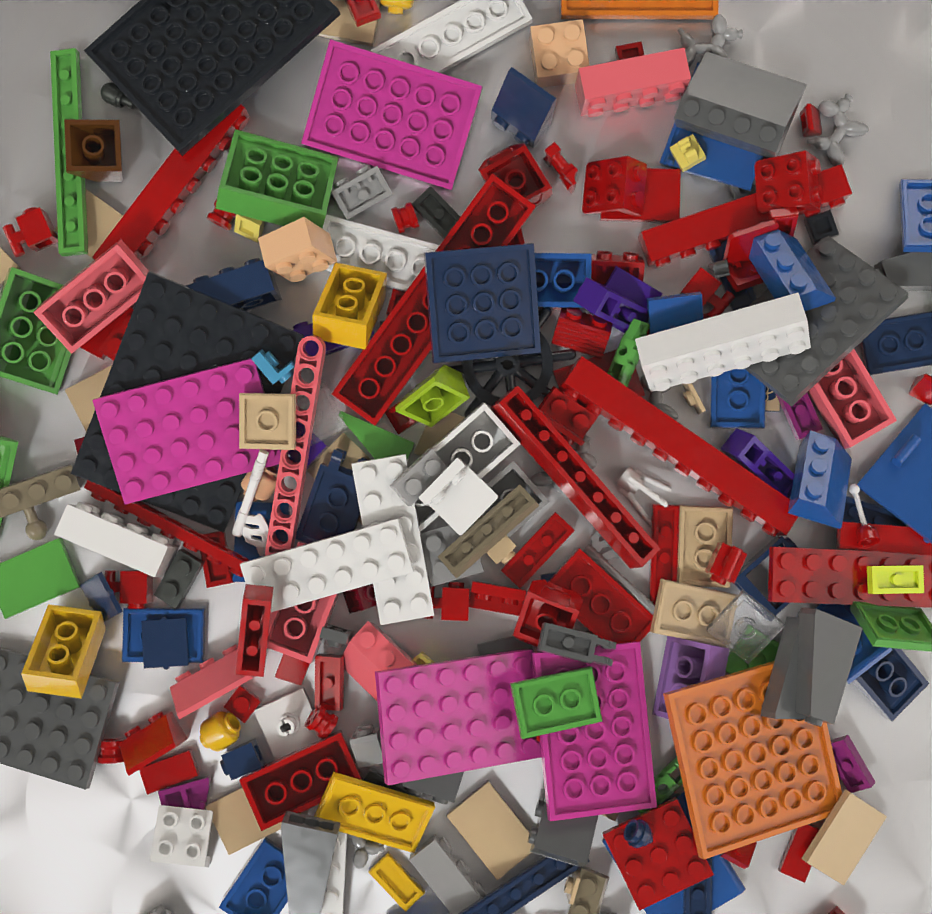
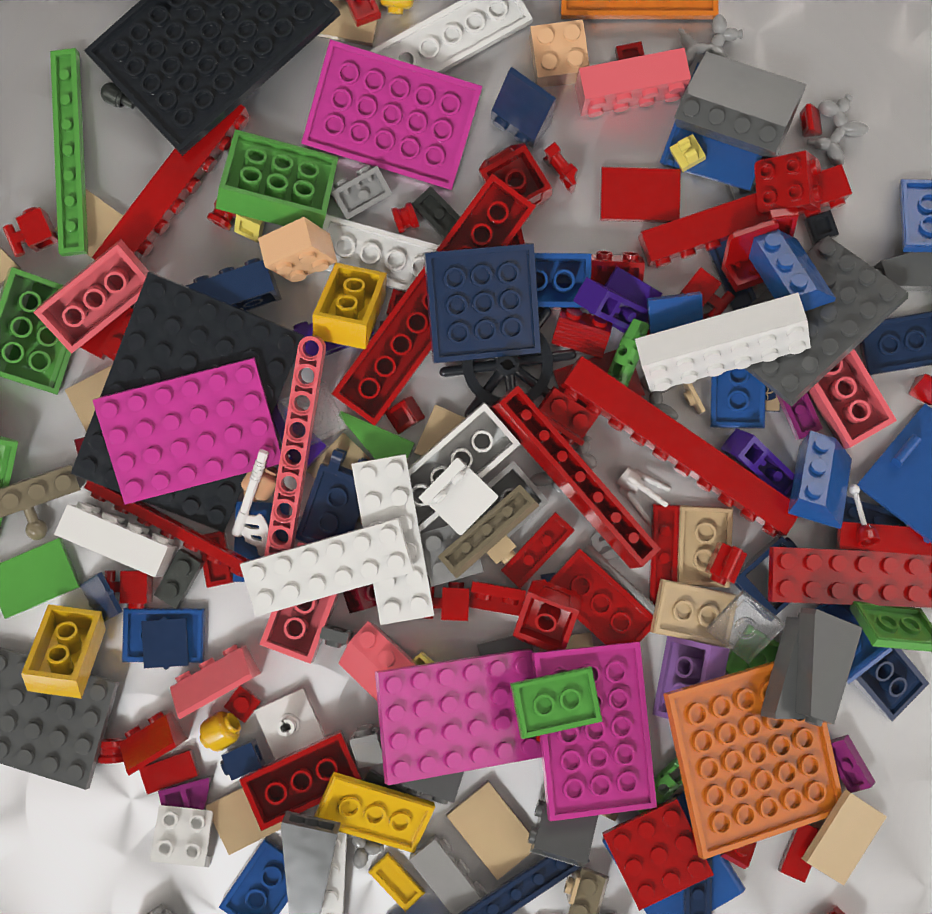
reddish brown slope [64,119,123,182] -> none
red brick [235,584,274,677] -> none
tan tile [239,393,296,450] -> none
dark azure bracket [251,349,295,384] -> none
red slope [275,654,310,685] -> none
red wheel [304,704,338,739] -> none
red plate [315,653,344,711] -> none
light grey plate [390,448,448,506] -> none
lime slope [395,364,470,427] -> none
dark grey hinge [537,622,616,666] -> none
red bracket [582,156,647,217] -> none
dark blue plate [624,819,653,848] -> none
dark grey hand [708,260,730,278] -> none
neon yellow plate [867,565,924,594] -> none

